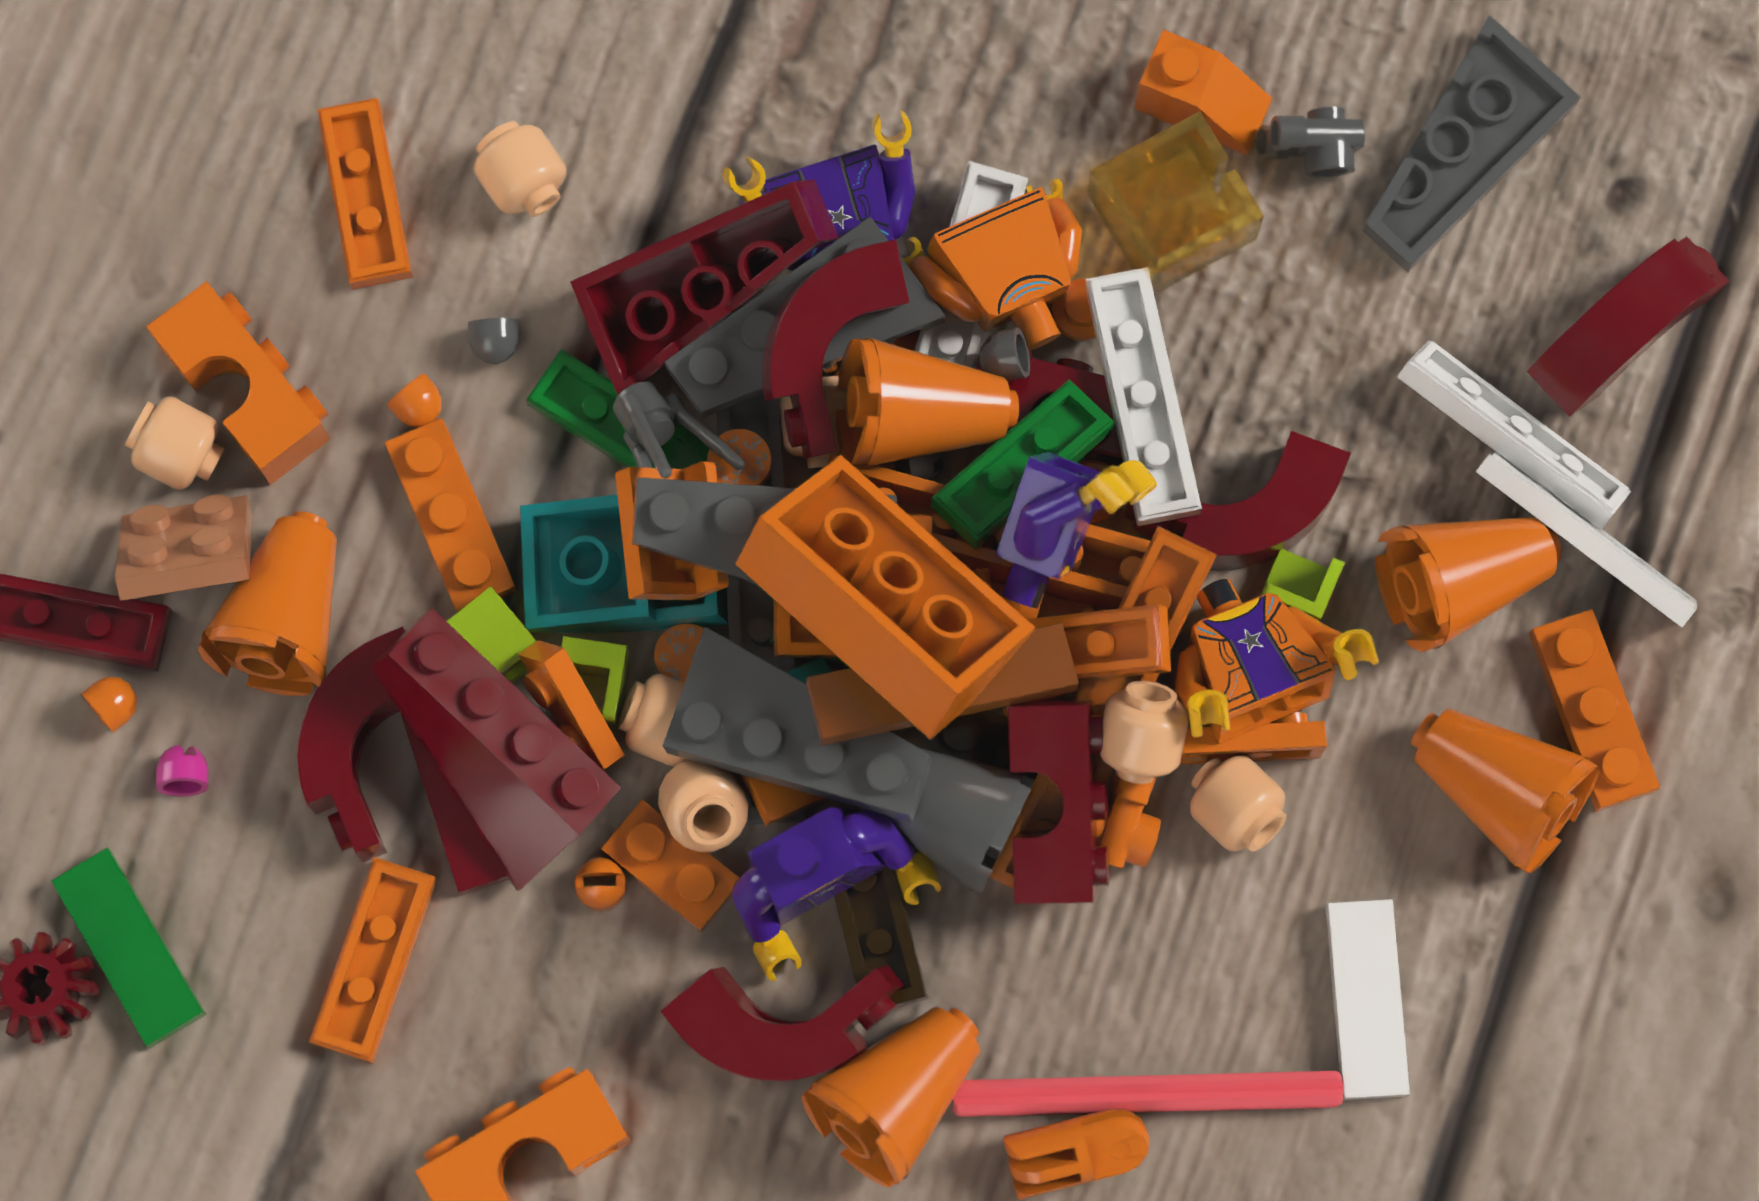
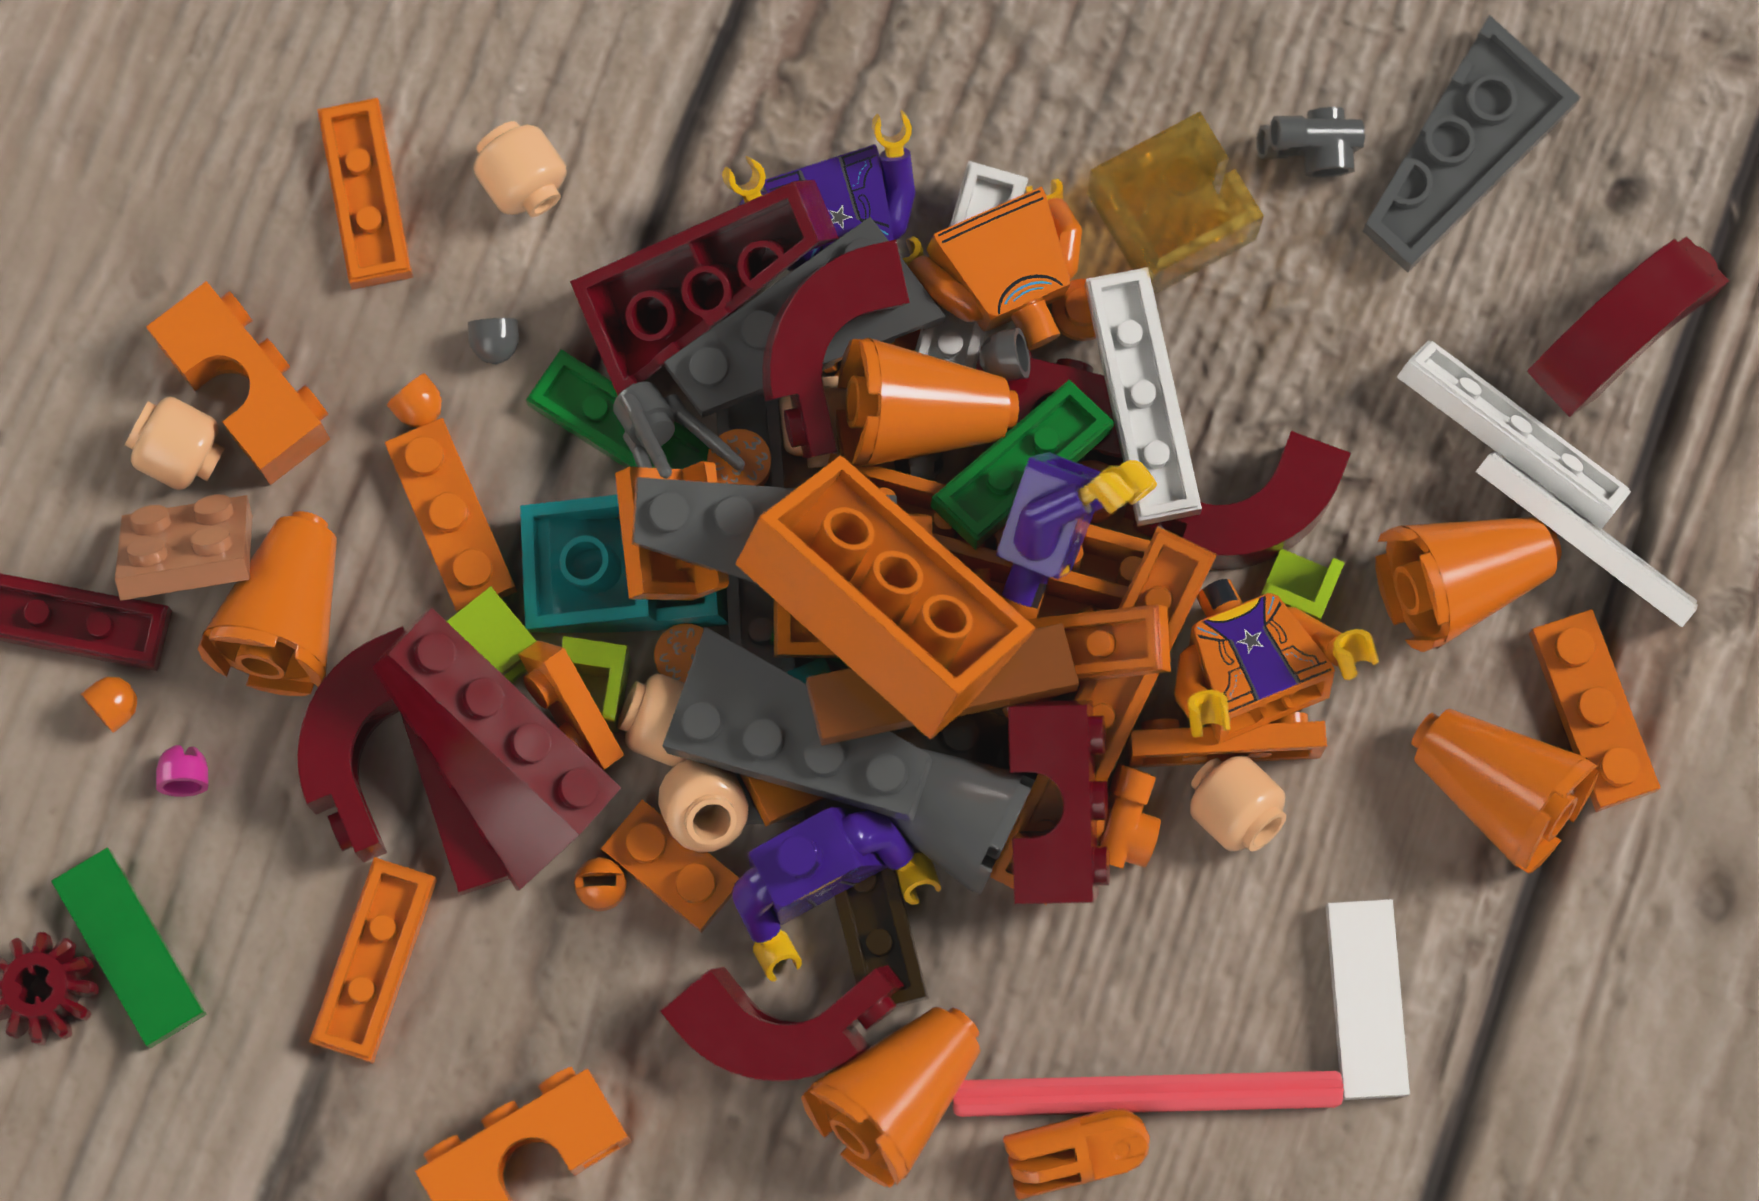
light nougat head [1100,681,1189,784] -> none
orange slope [1134,29,1272,156] -> none

